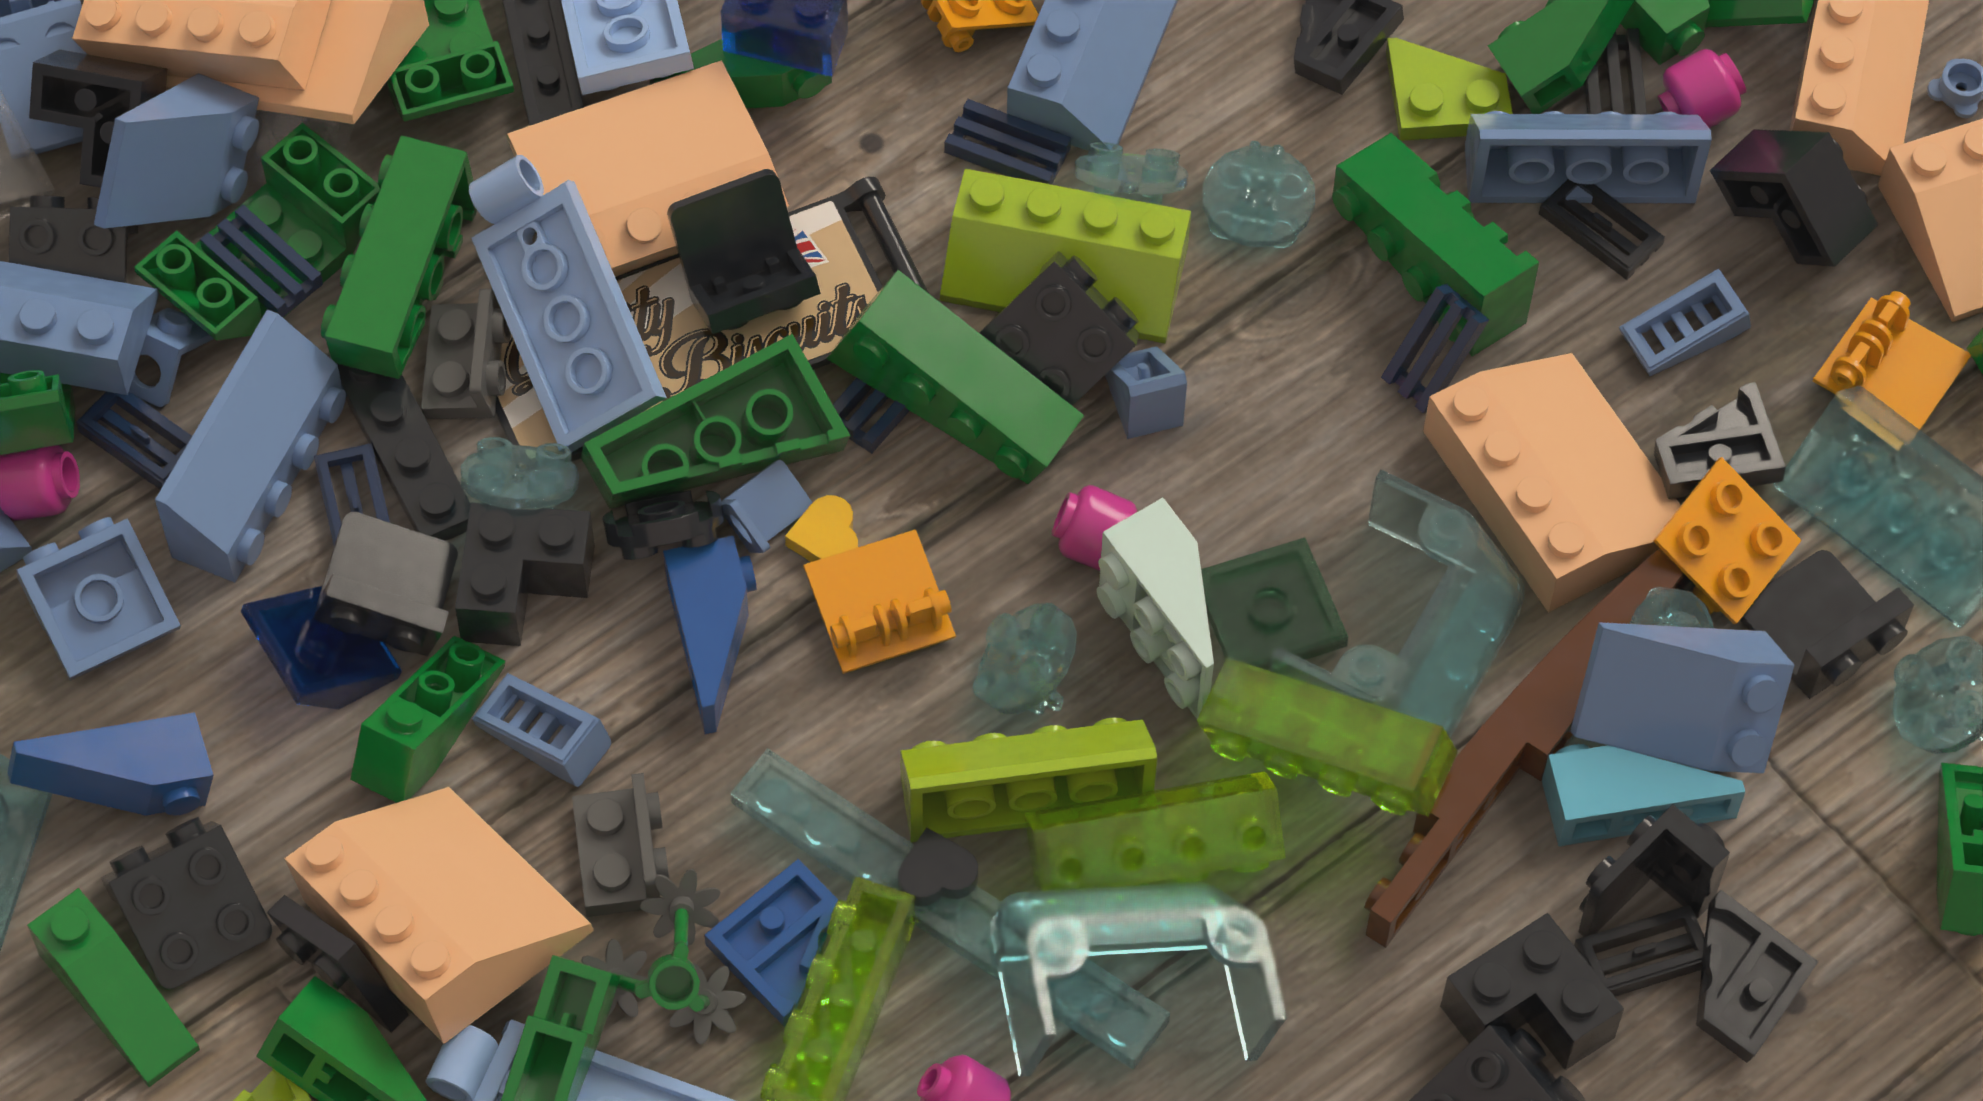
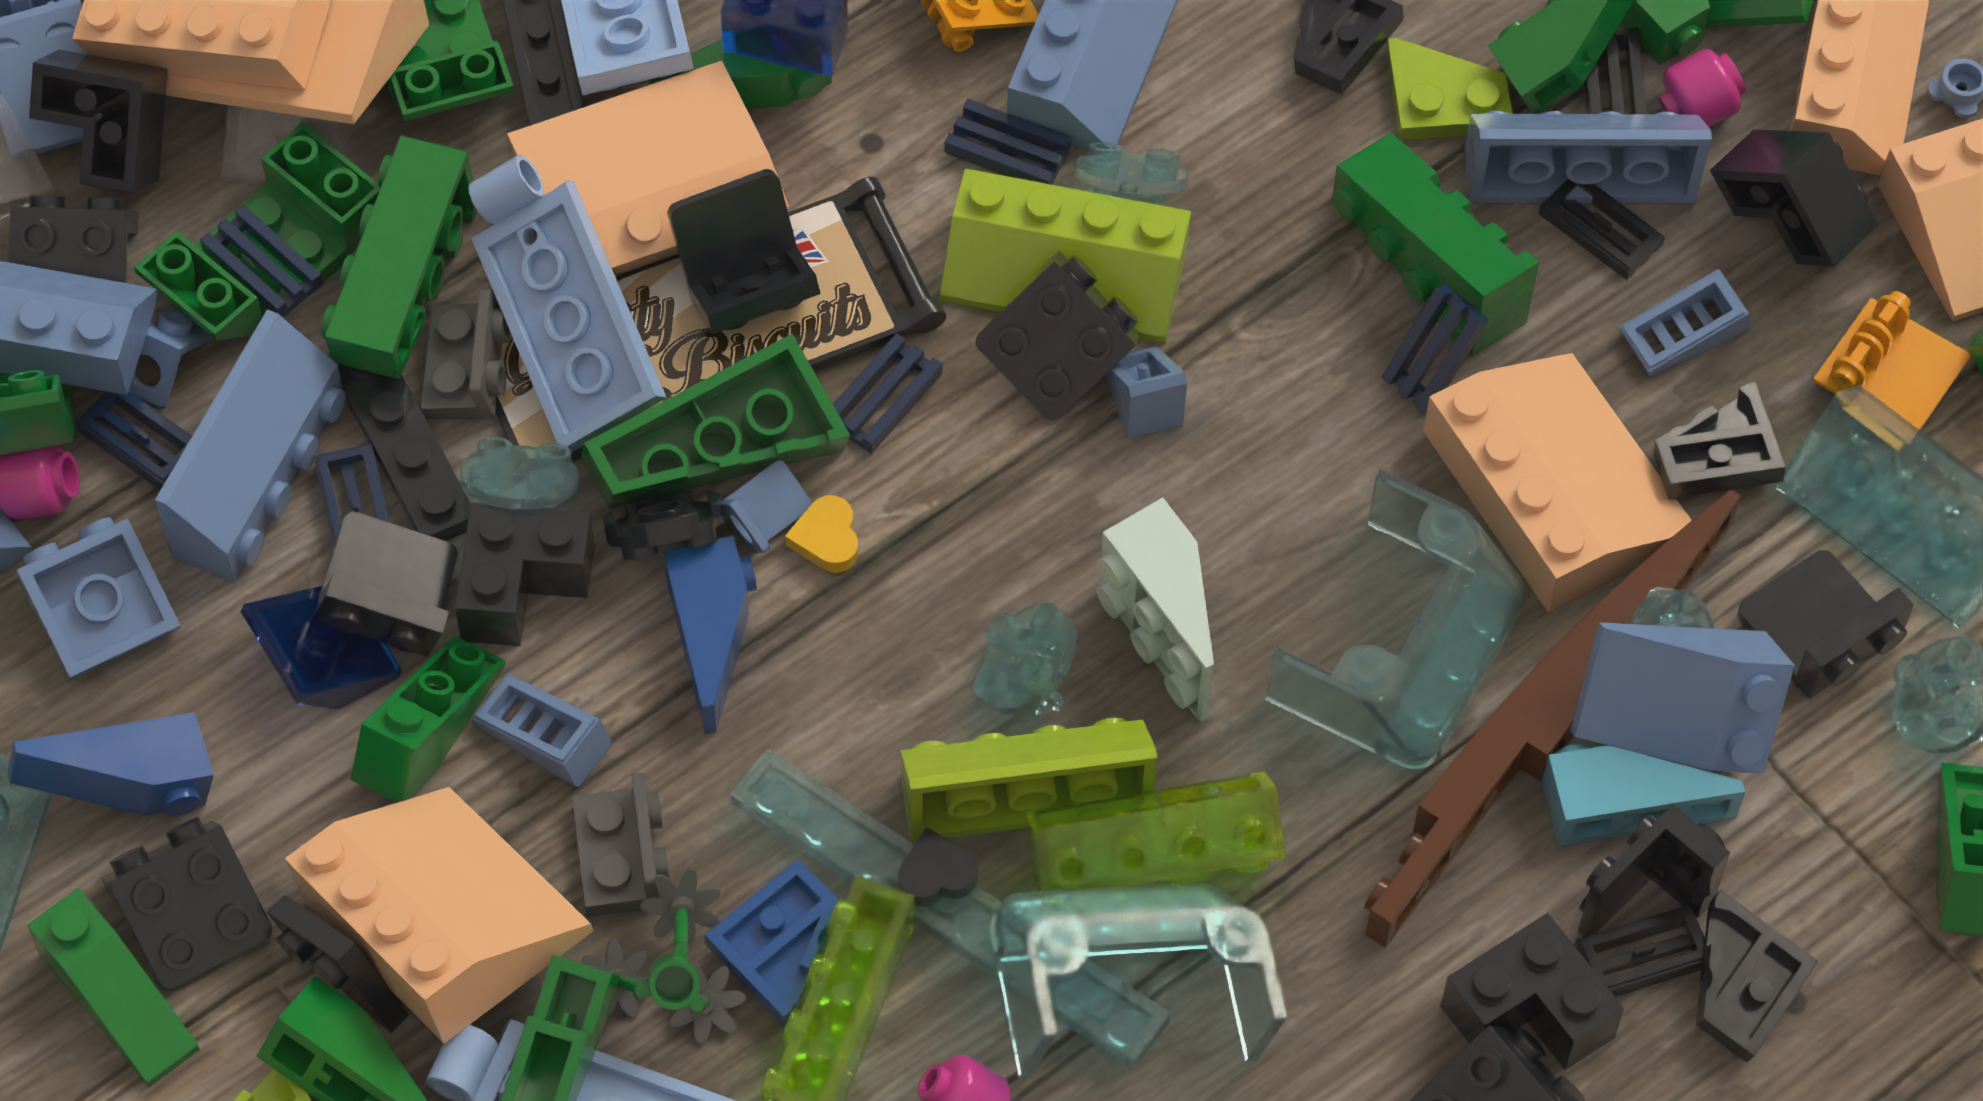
medium blue slope [94,73,259,229] -> none
light orange hinge [803,529,956,674] -> none
green wedge [826,270,1084,484] -> none
dark pink head [1051,485,1137,571] -> none
clear neon green brick [1196,658,1458,816] -> none
clear green plate [1201,537,1349,682] -> none
clear light blue plate [1202,141,1315,248] -> none
light orange hinge [1653,457,1802,624] -> none

